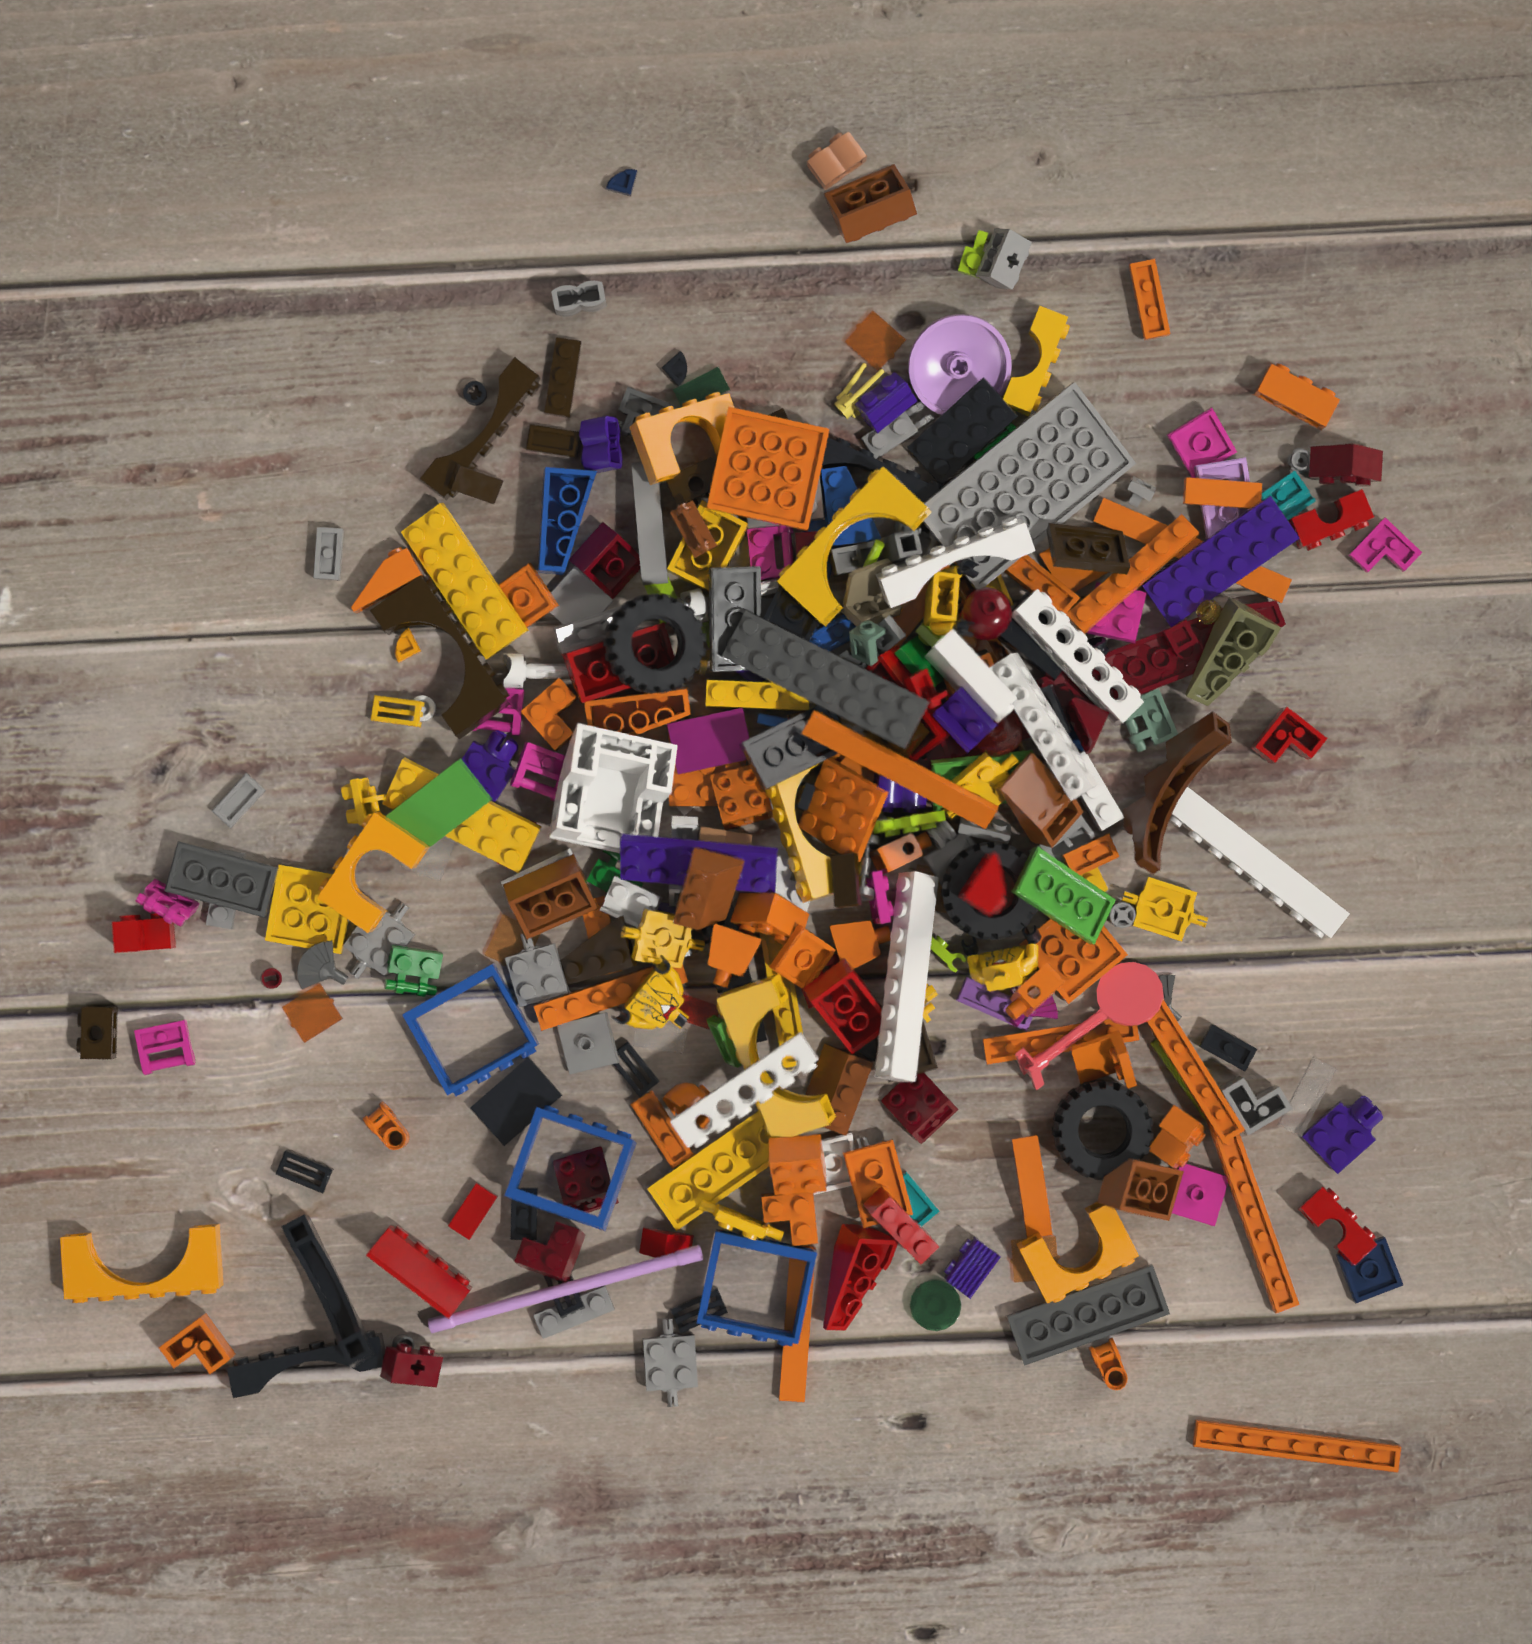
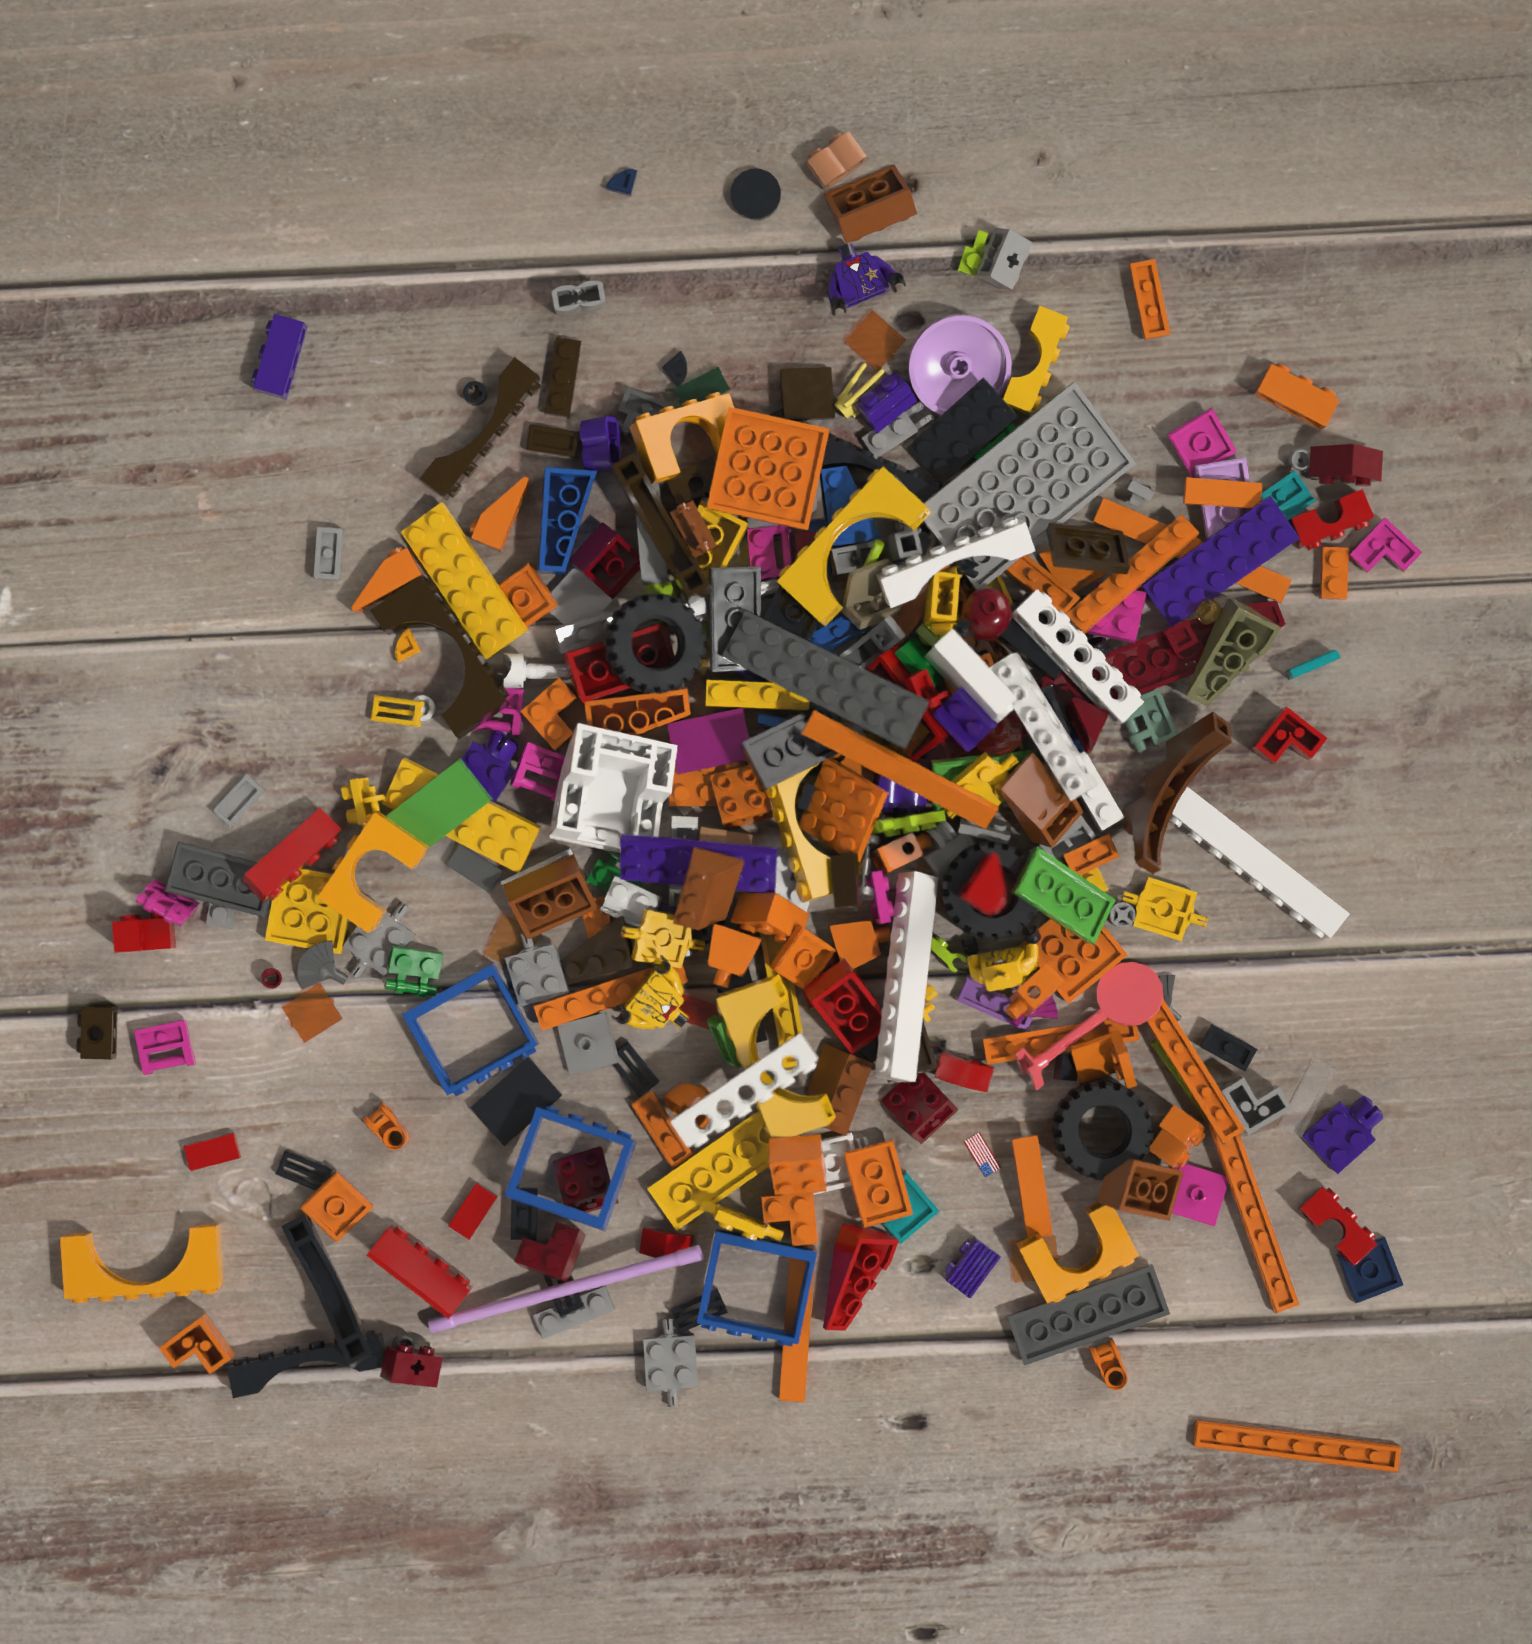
dark brown tile [448,464,503,504] -> none
sand green bracket [849,620,885,666] -> none
red arch [863,1186,939,1265] -> none
clear green tile [910,1279,961,1331] -> none
none -> red tile [184,1133,241,1171]
none -> red brick [242,808,342,903]
none -> dark purple brick [251,314,308,400]
none -> orange tile [300,1170,373,1243]
none -> dark grey tile [446,844,504,893]
none -> orange slope [469,476,531,552]
none -> dark brown arch [611,453,712,605]
none -> black tile [730,168,781,221]
none -> dark brown tile [780,367,835,421]
none -> dark purple torso [827,243,906,316]
none -> red slope [935,1052,994,1092]
none -> sticker [964,1132,1001,1177]
none -> black tile [1053,1054,1078,1081]
none -> teal tile [1286,650,1341,680]
none -> orange plate [1320,547,1349,600]

